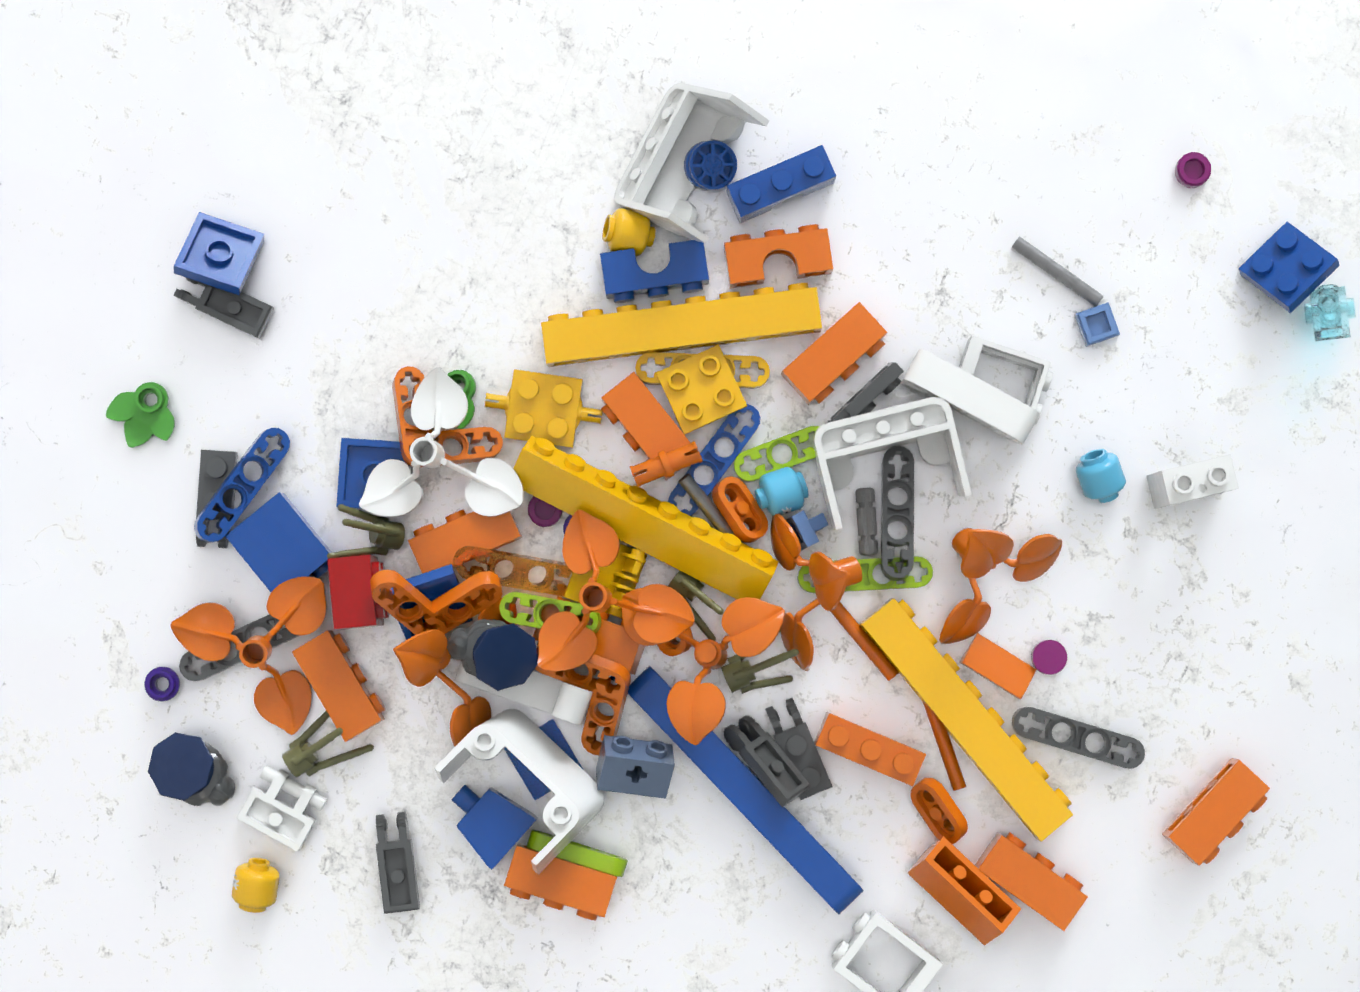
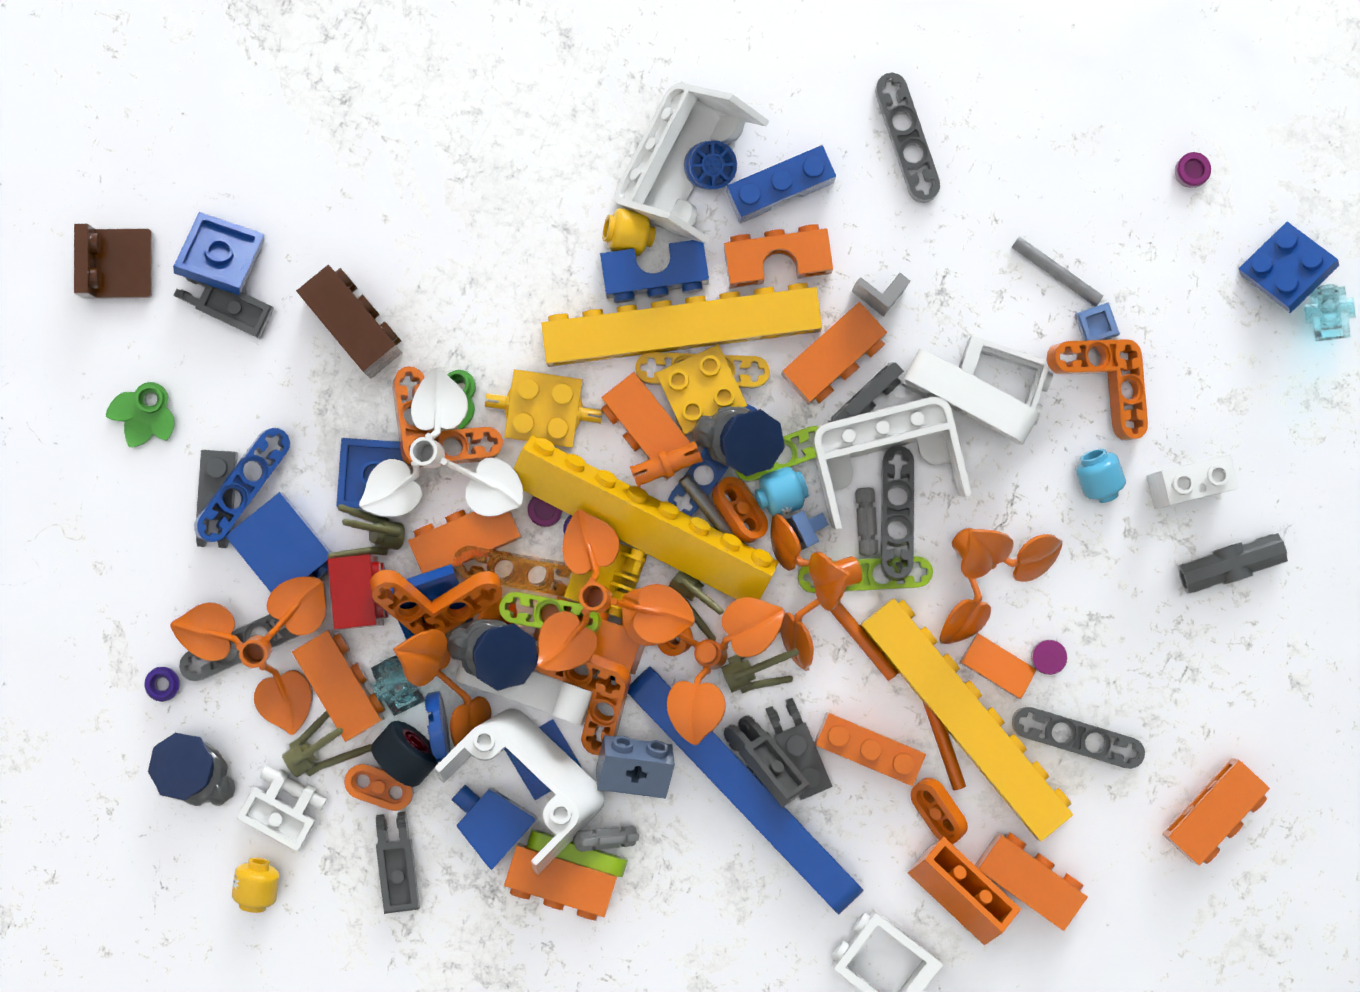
none -> reddish brown bracket [74,224,152,299]
none -> reddish brown brick [296,264,402,379]
none -> orange plate [344,764,414,811]
none -> clear light blue brick [371,655,425,716]
none -> black wheel [371,721,438,787]
none -> blue tile [425,691,451,762]
none -> light grey axle [573,825,639,852]
none -> dark blue piece [692,406,785,477]
none -> light grey panel [852,273,911,317]
none -> dark grey beam [875,72,940,203]
none -> orange beam [1046,339,1148,441]
none -> dark grey piece [1178,533,1288,594]

